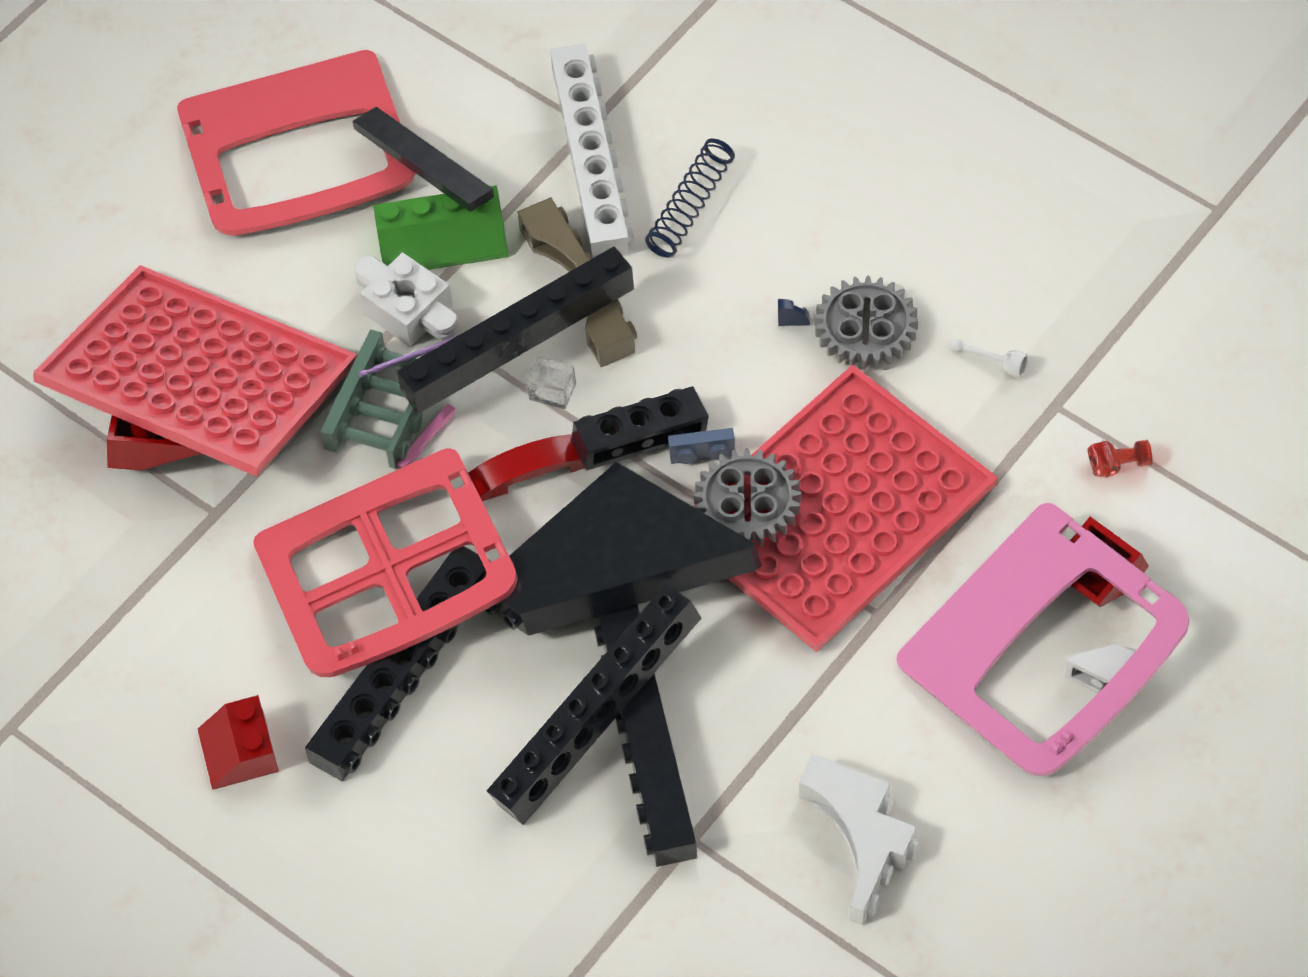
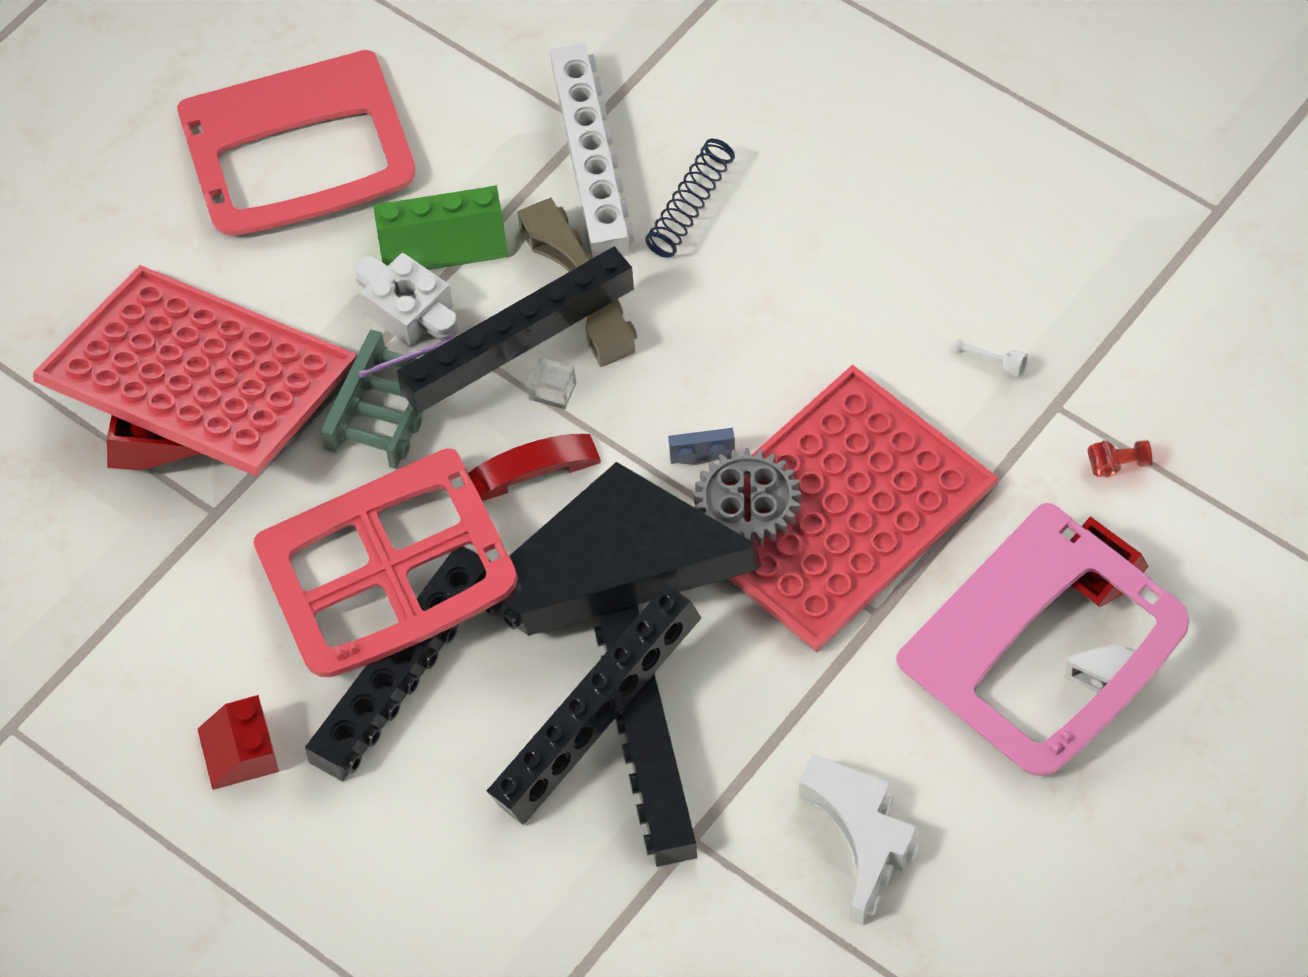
black tile [353,107,494,212] -> none
bright pink piece [396,404,456,468] -> none
black brick [571,386,709,471] -> none
dark blue tile [778,299,810,326] -> none
light grey gear [814,275,918,370] -> none

